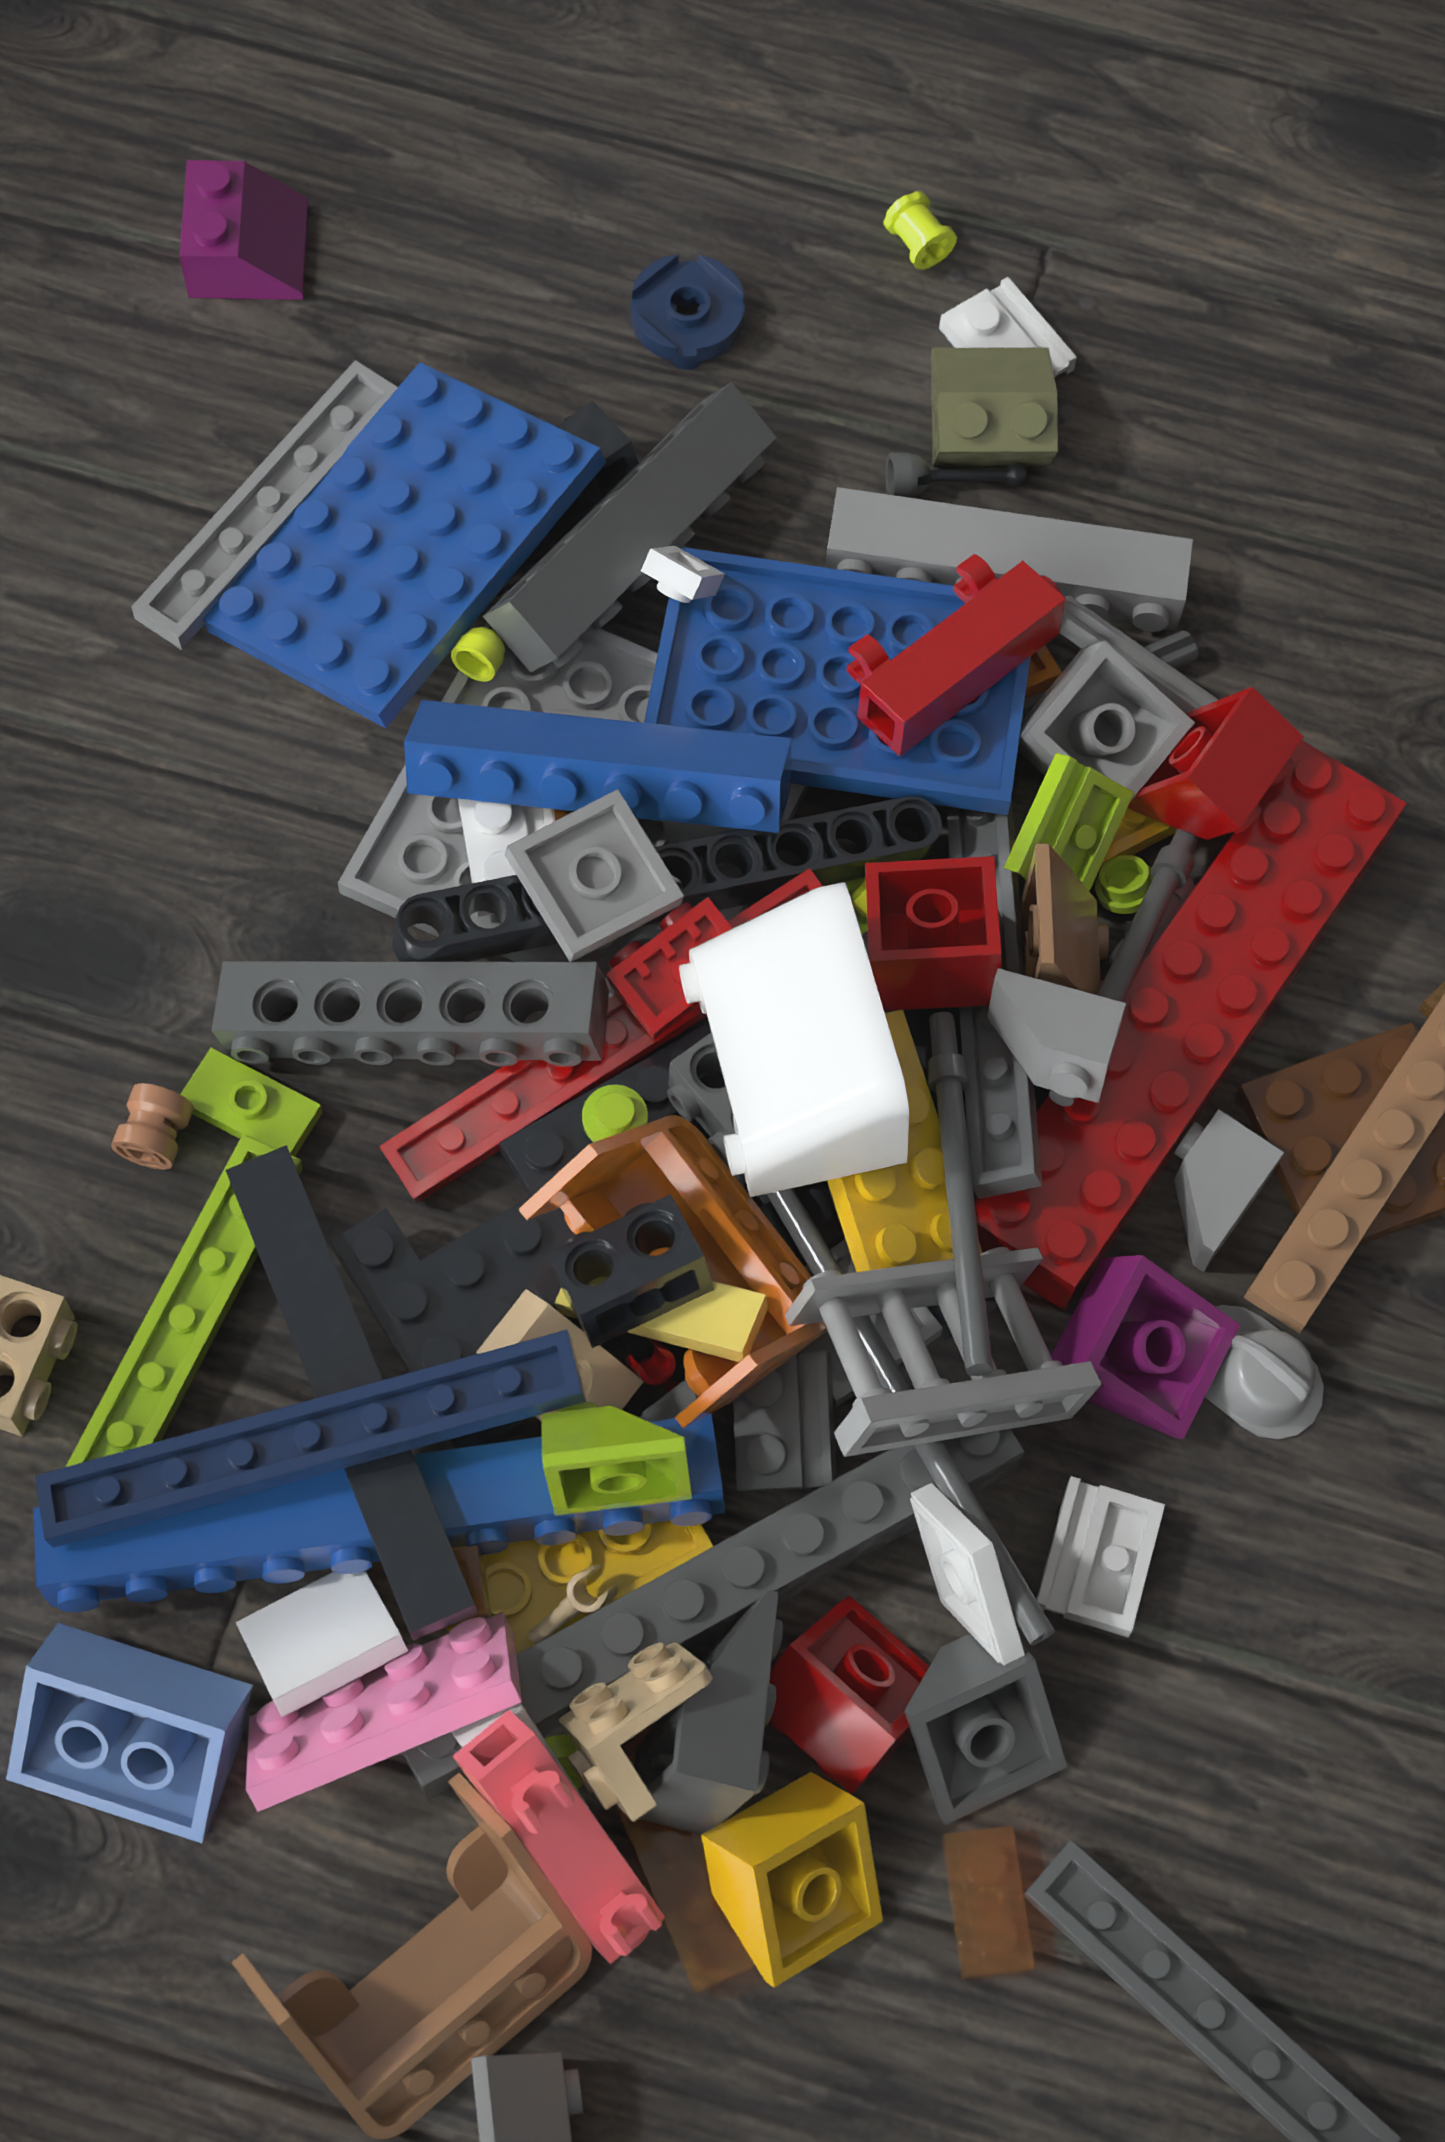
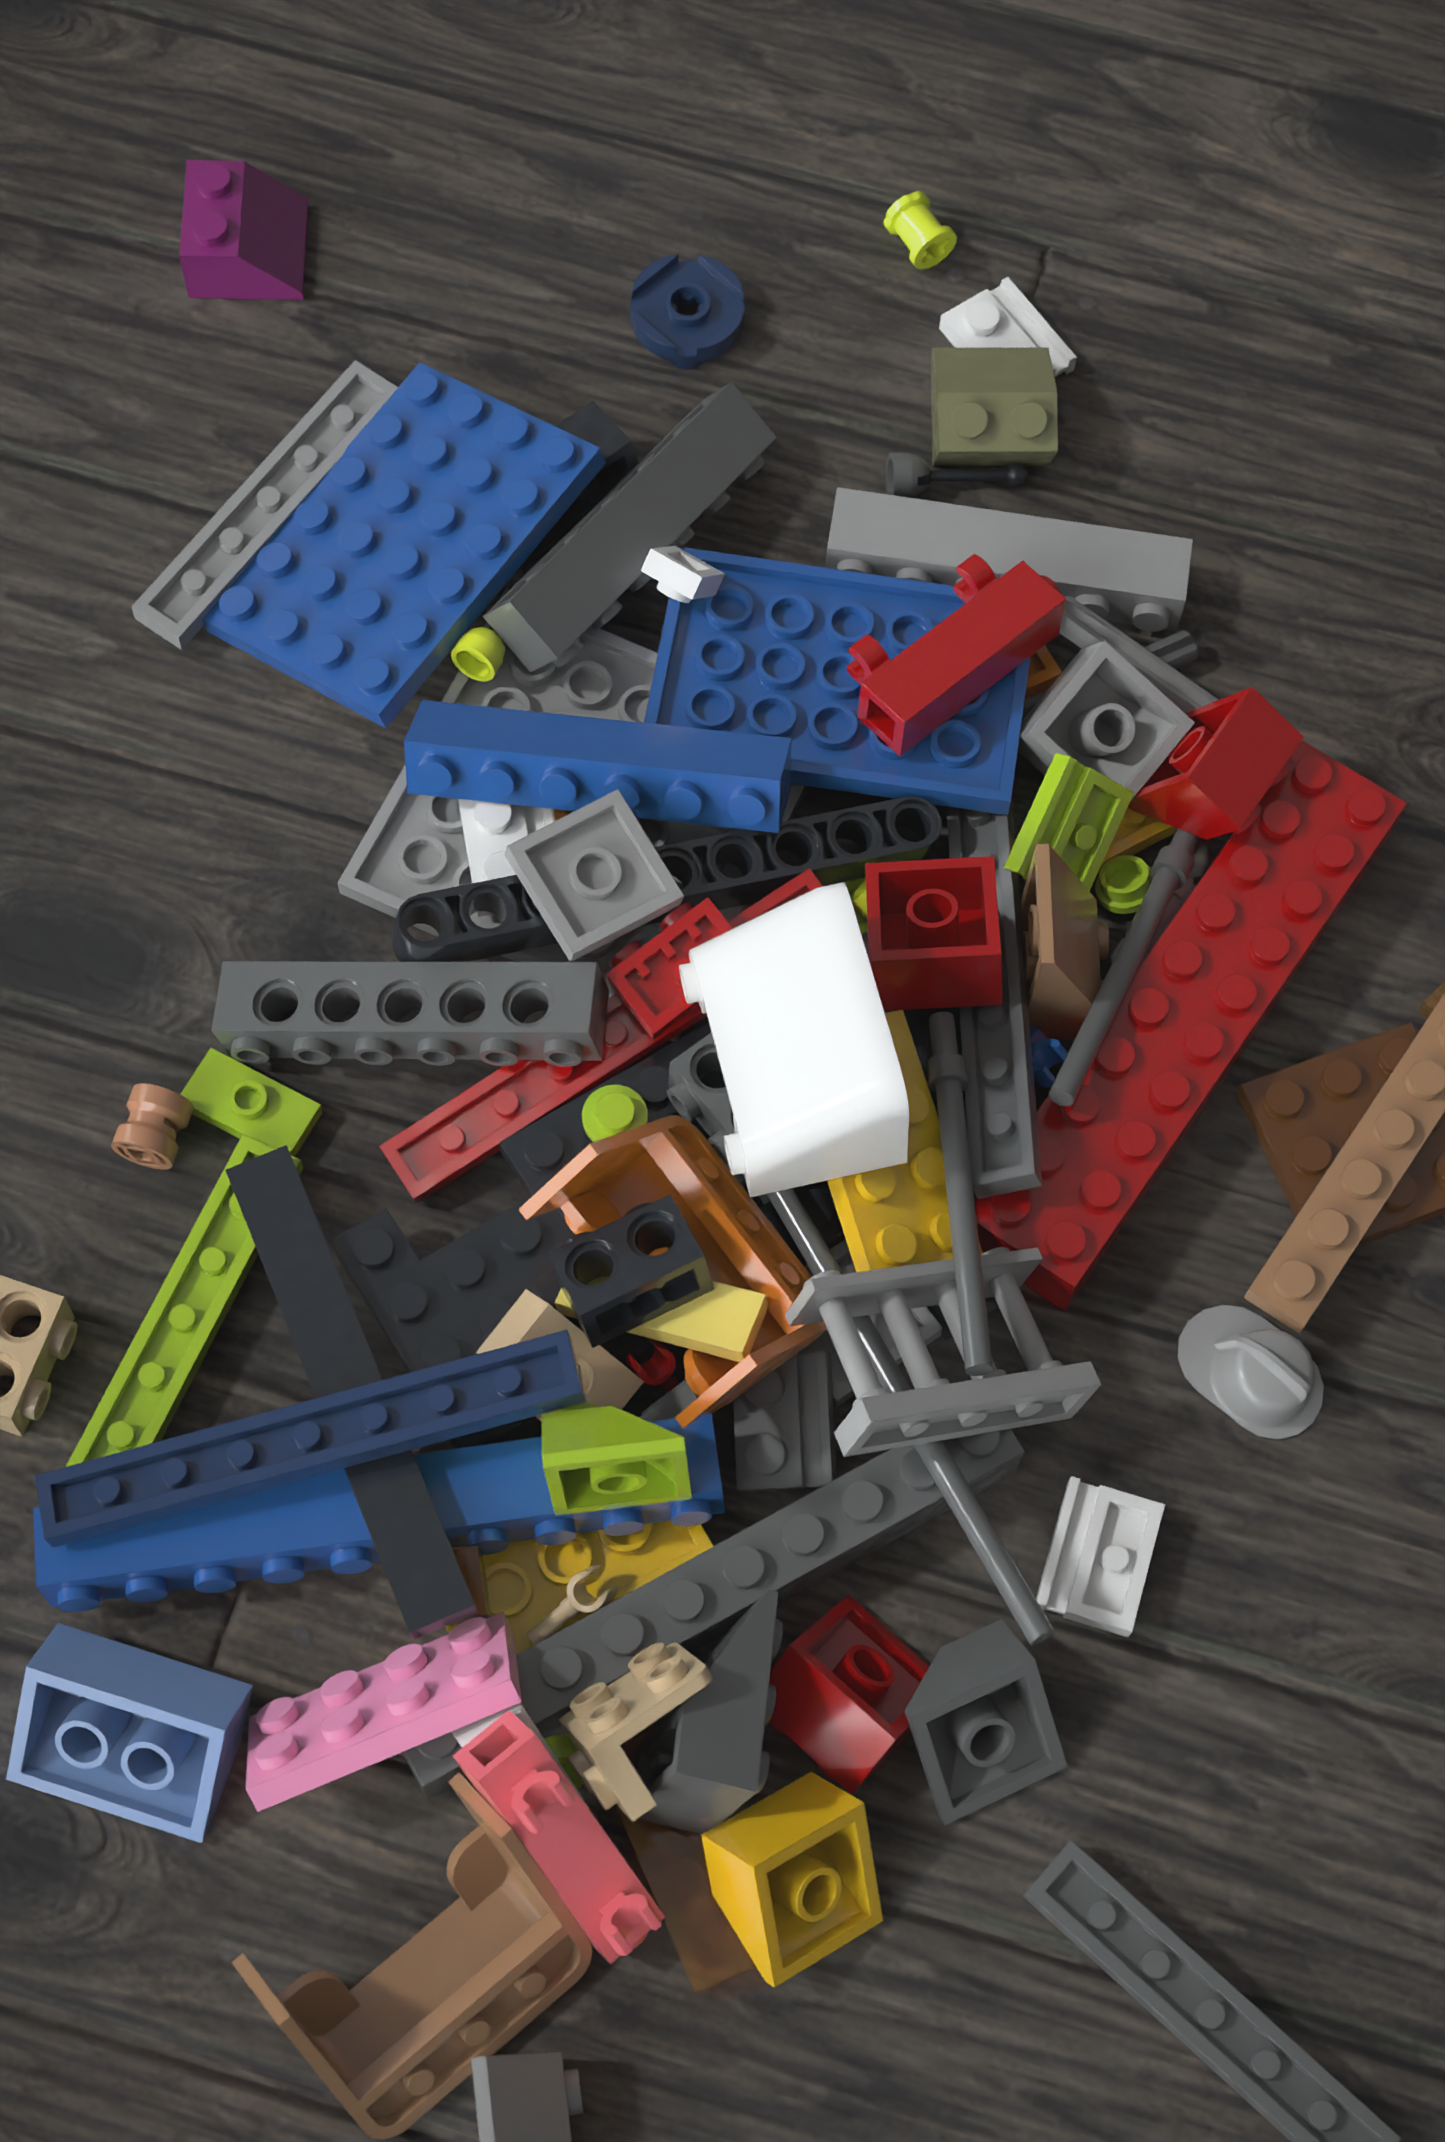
white tile [236,1571,408,1717] -> none
white tile [910,1483,1025,1666] -> none
clear orange plate [942,1826,1035,1980] -> none
light grey slope [987,968,1126,1103] -> none
magenta slope [1051,1255,1241,1439] -> none
light grey slope [1174,1110,1284,1272] -> none

